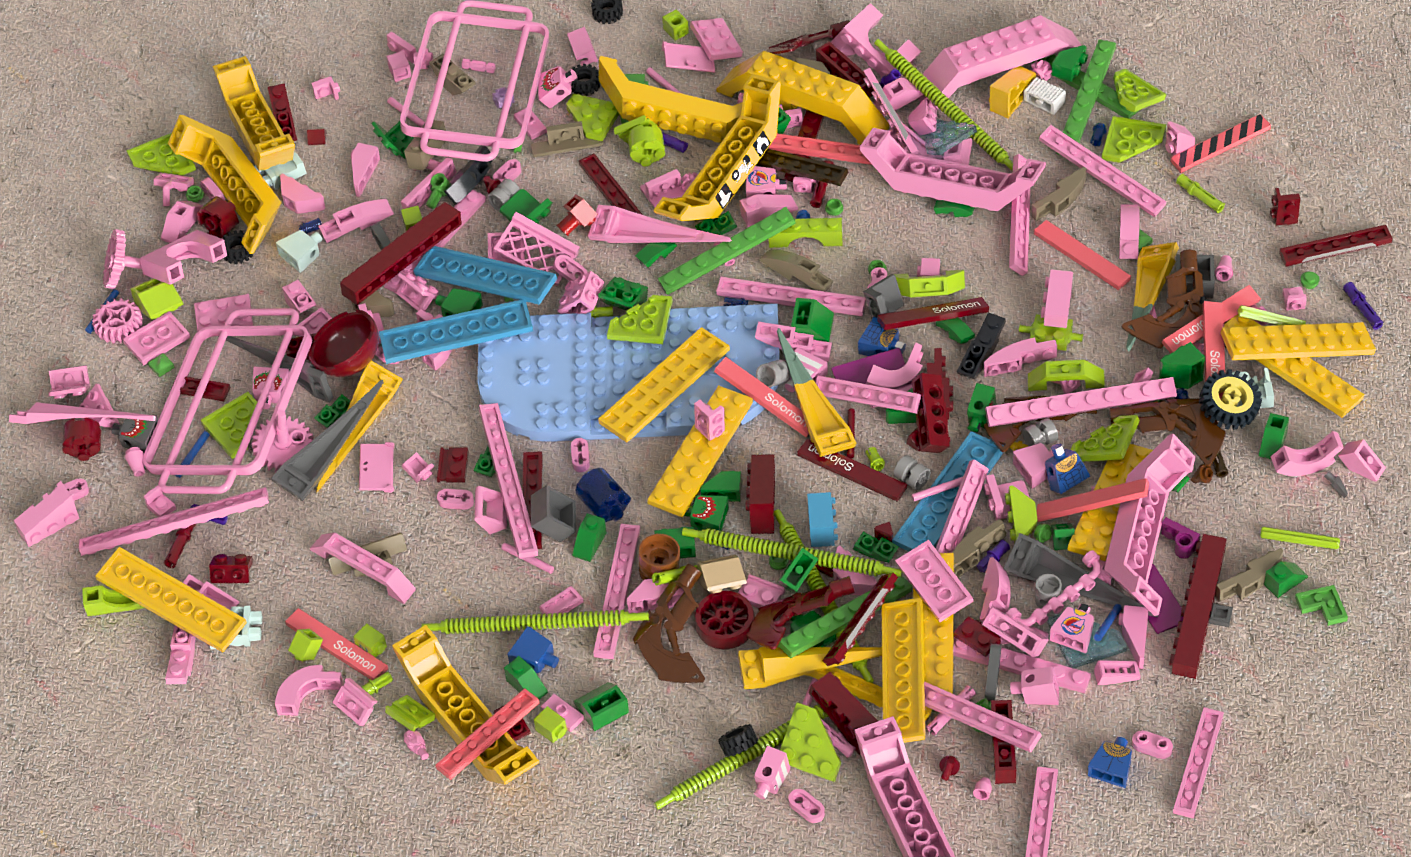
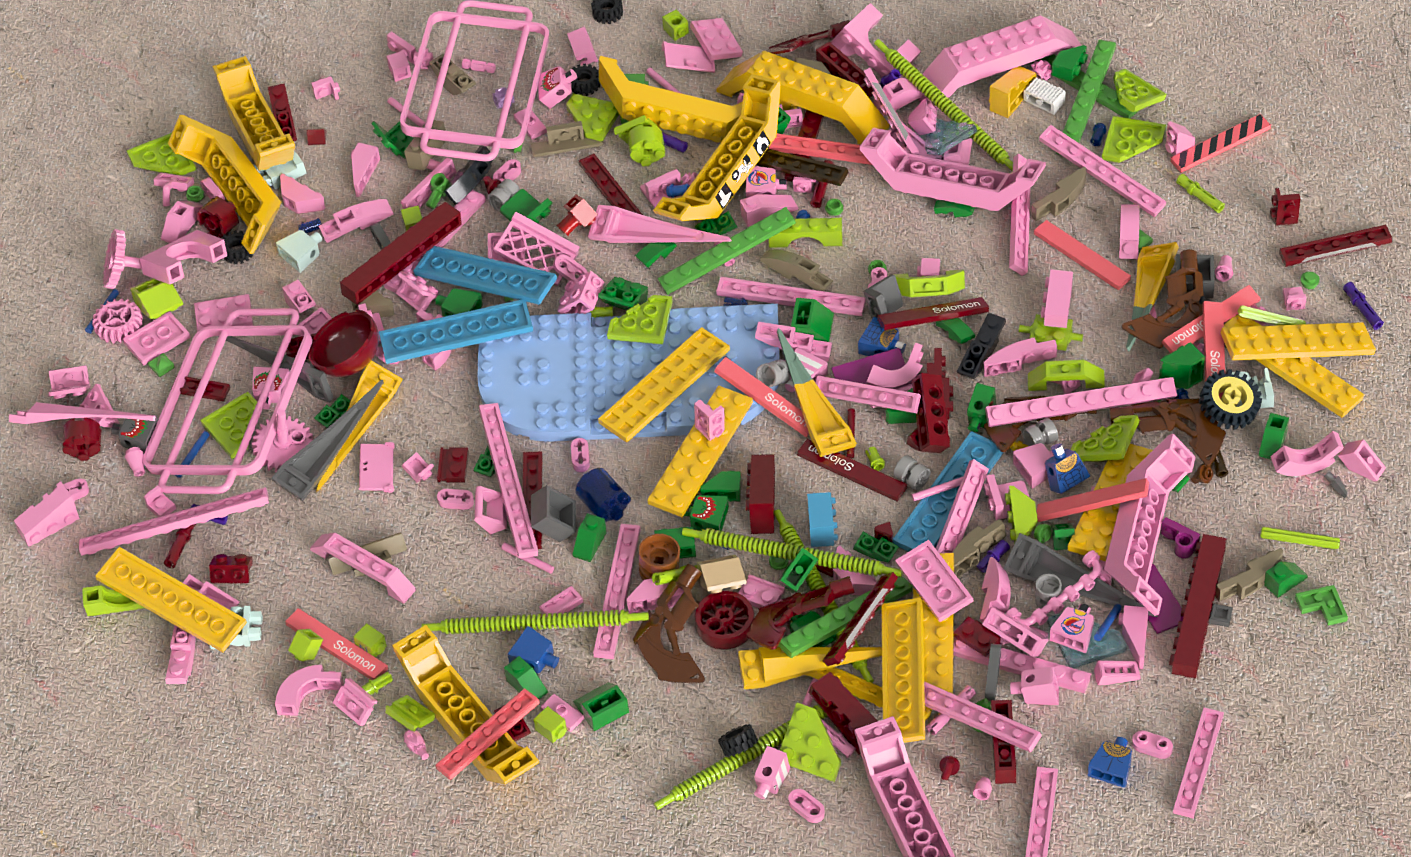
none -> blue pin [666,184,690,198]

